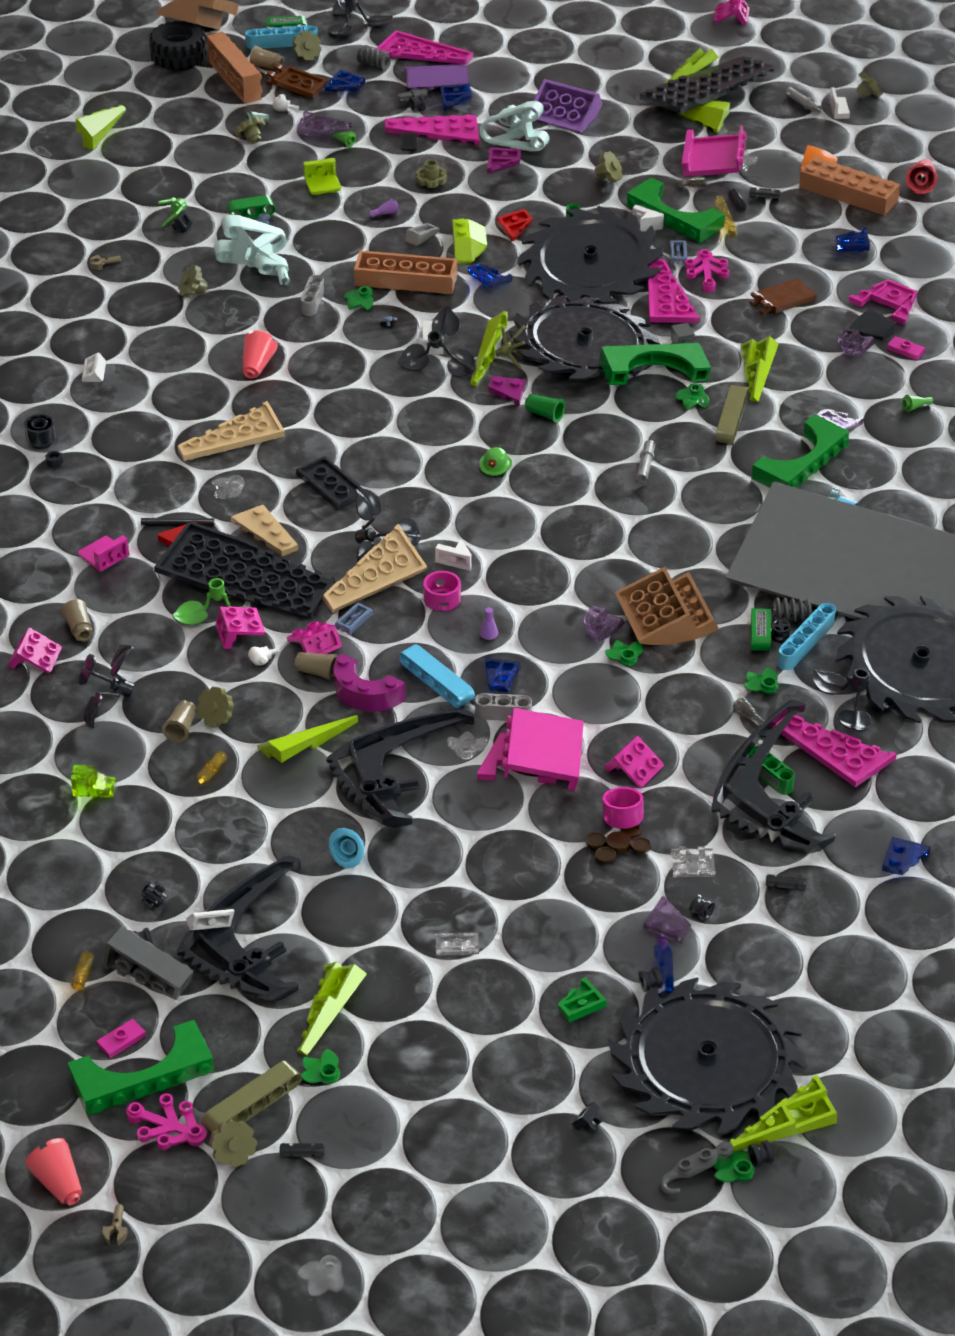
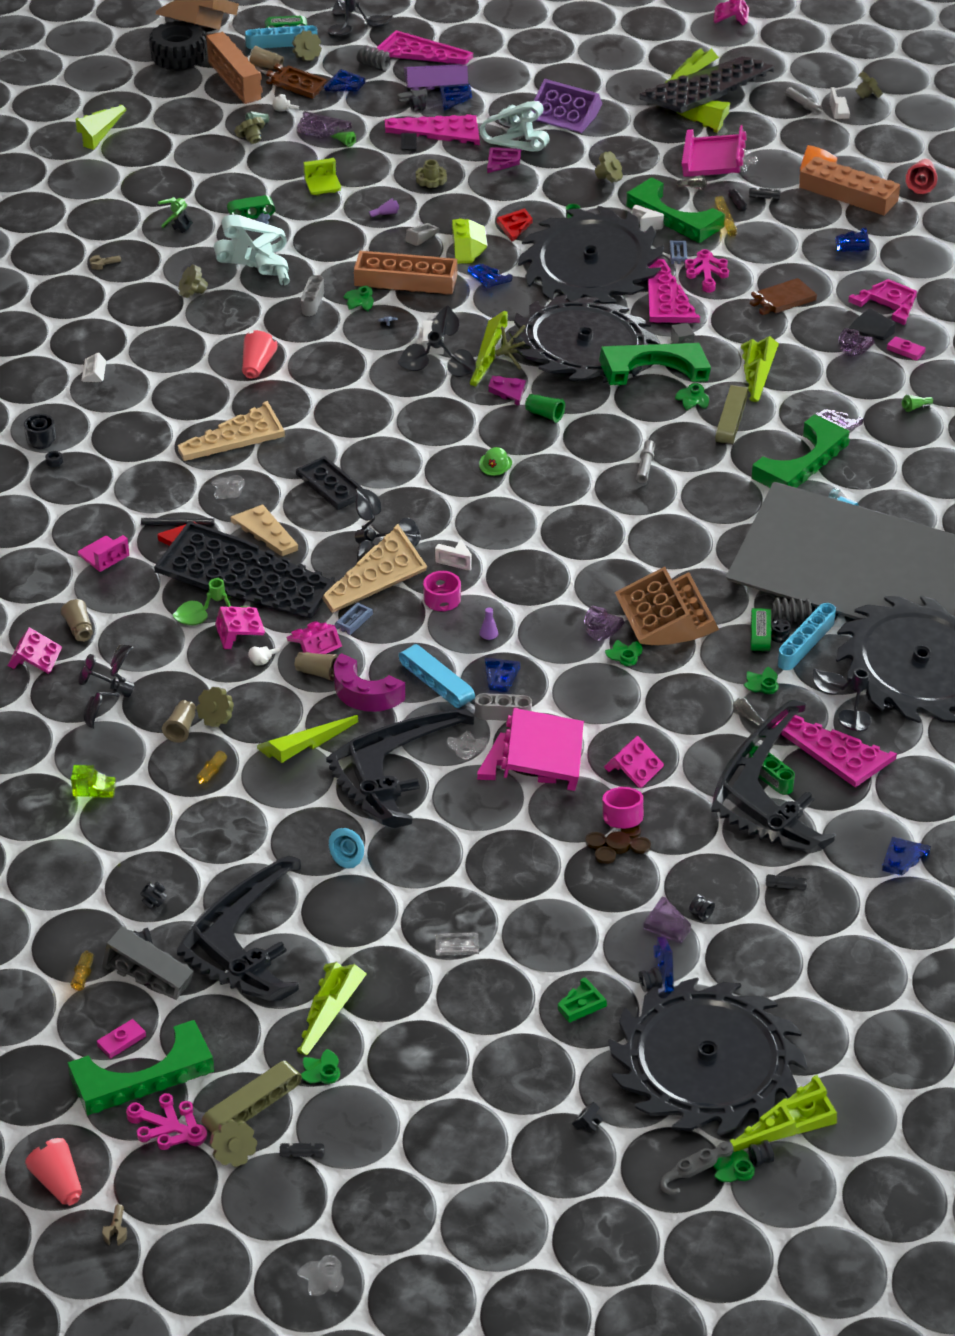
white slope [186,909,234,930] -> none
clear plate [671,846,715,877] -> none

